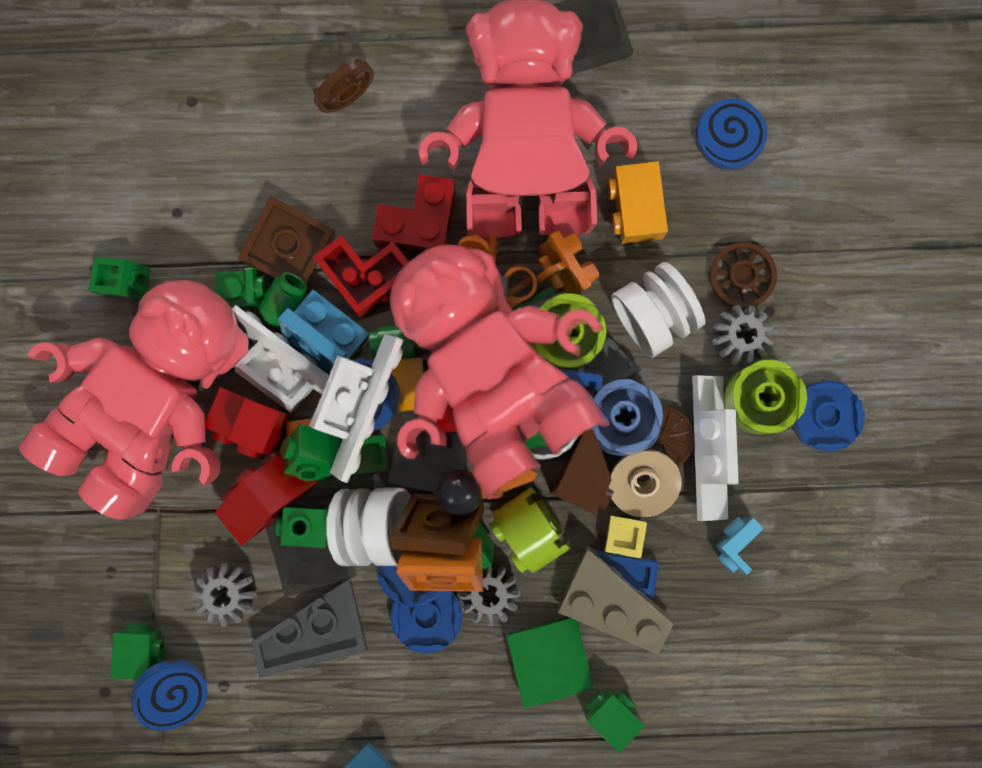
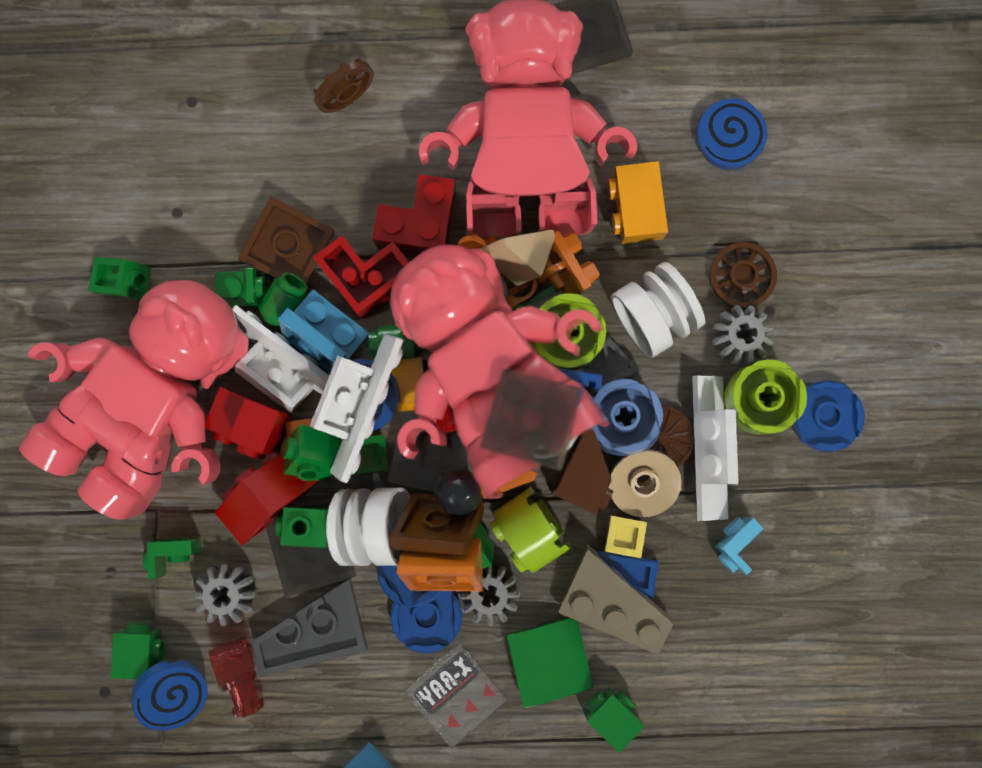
none -> green bracket [142,537,201,579]
none -> clear red connector [208,637,265,718]
none -> clear tile [404,642,507,748]
none -> tan slope [480,229,555,286]
none -> clear smoke plate [480,369,584,471]

